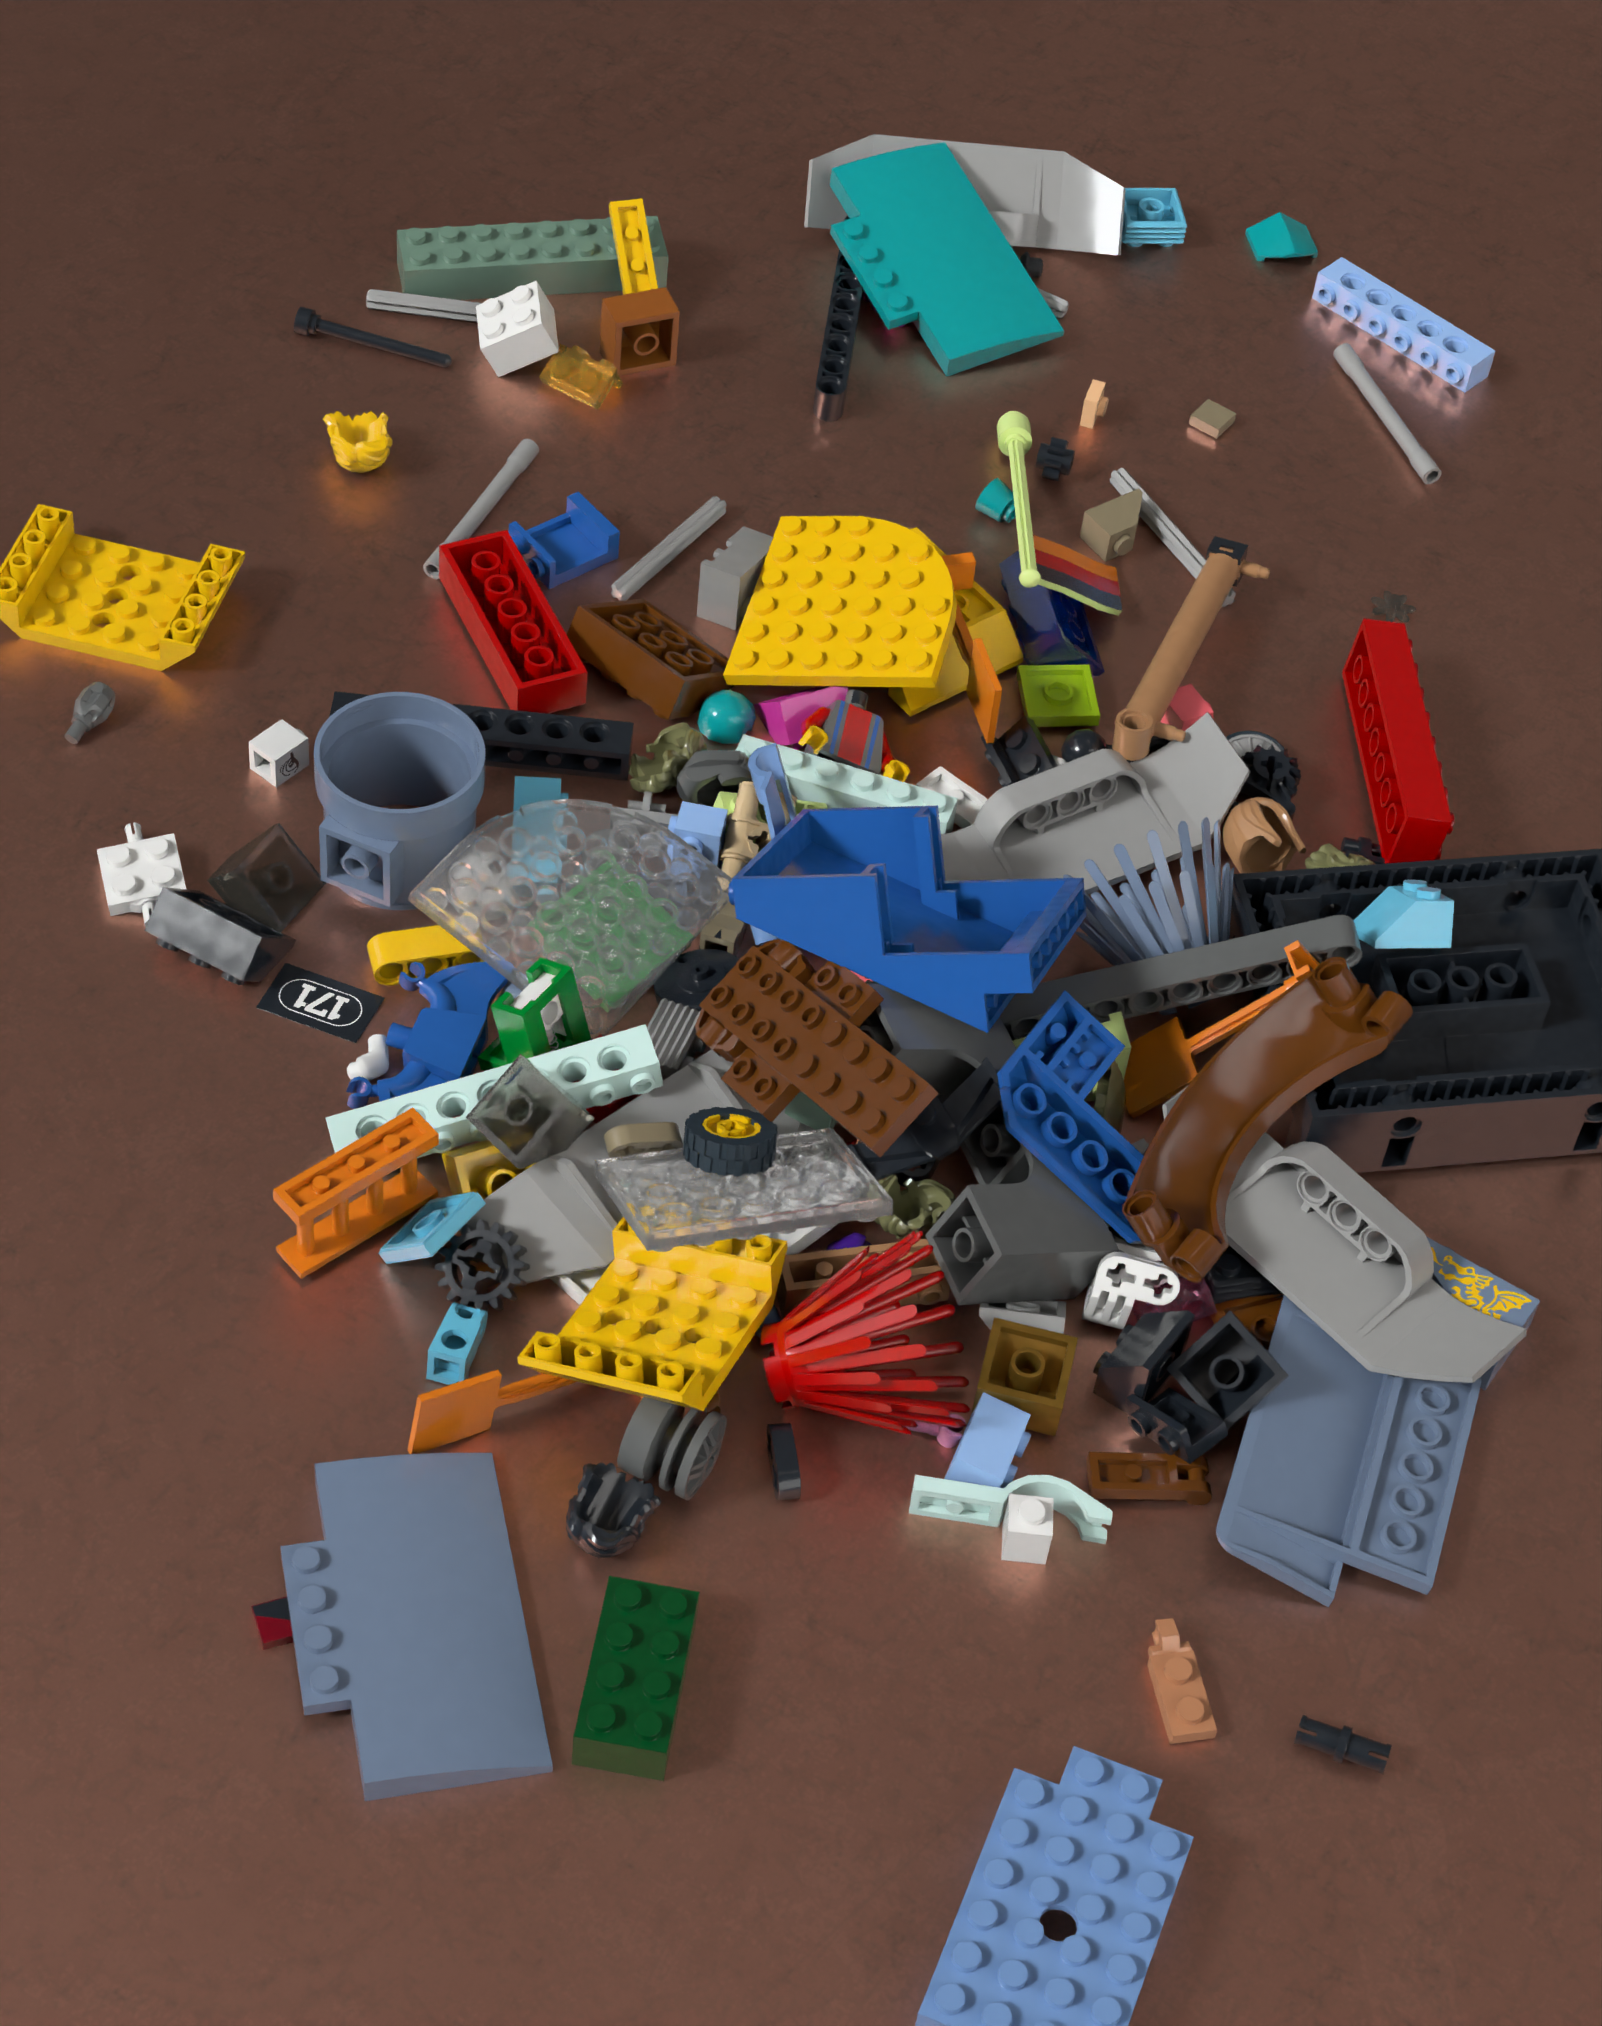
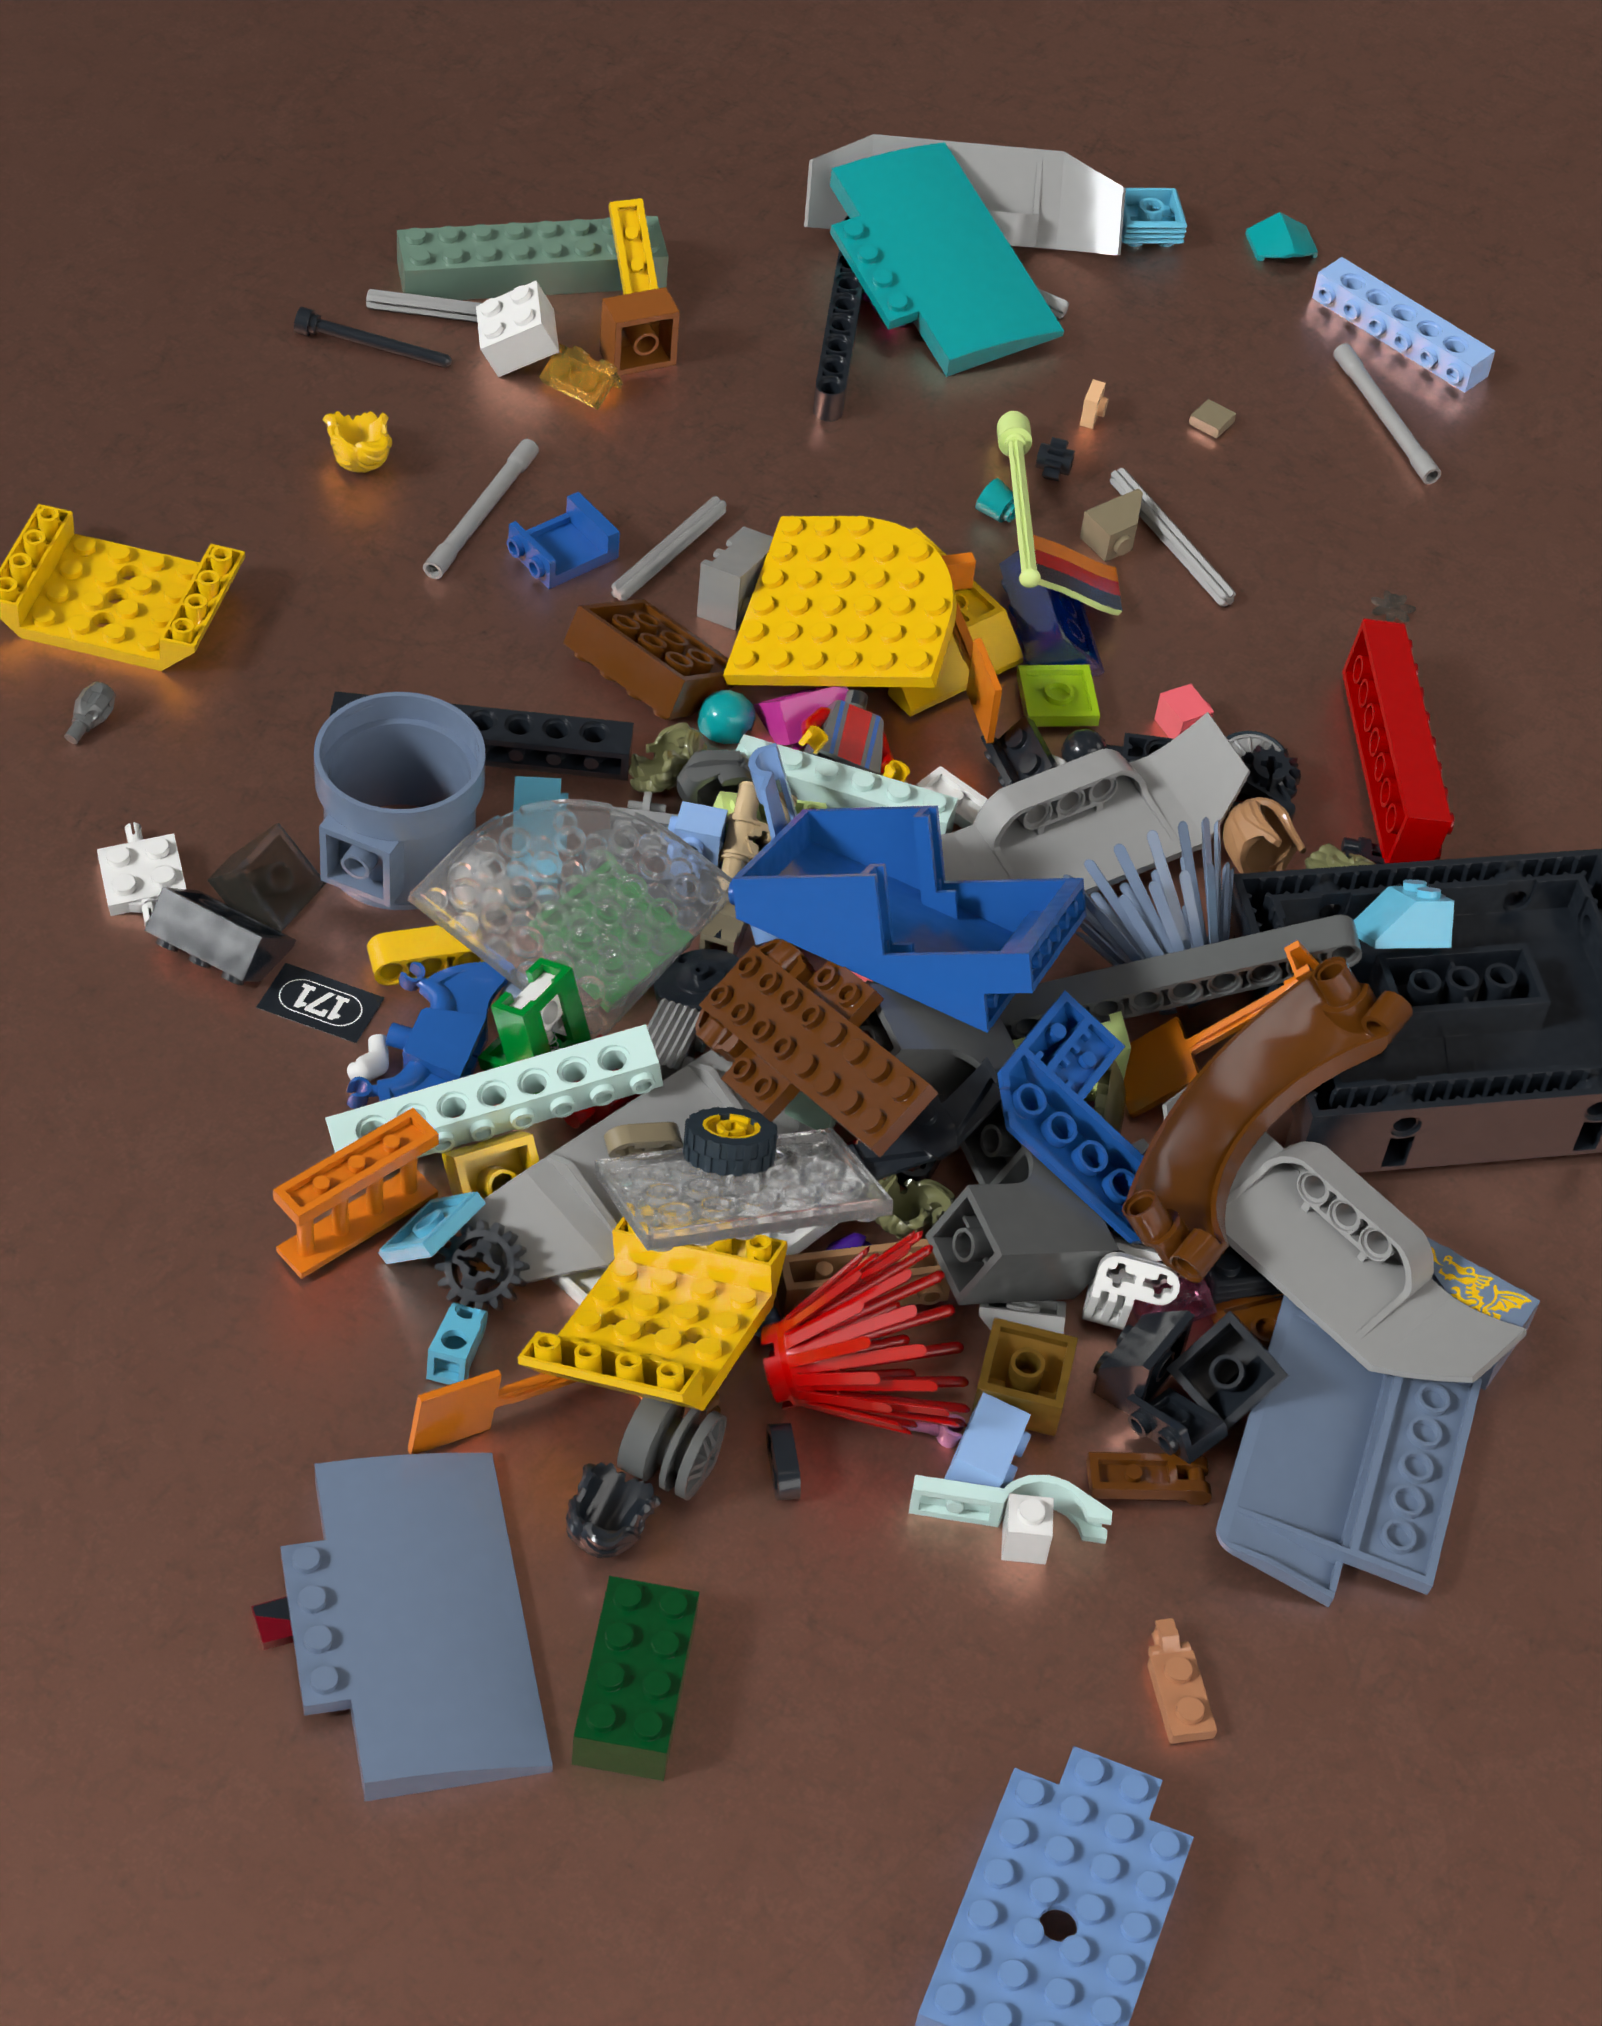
white brick [249,719,309,788] -> none
red brick [439,530,588,714] -> none
clear smoke slope [466,1054,594,1169] -> none
black piece [1020,252,1043,278] -> none
medium nougat piece [1112,536,1270,761] -> none
black pin [1294,1715,1392,1774] -> none

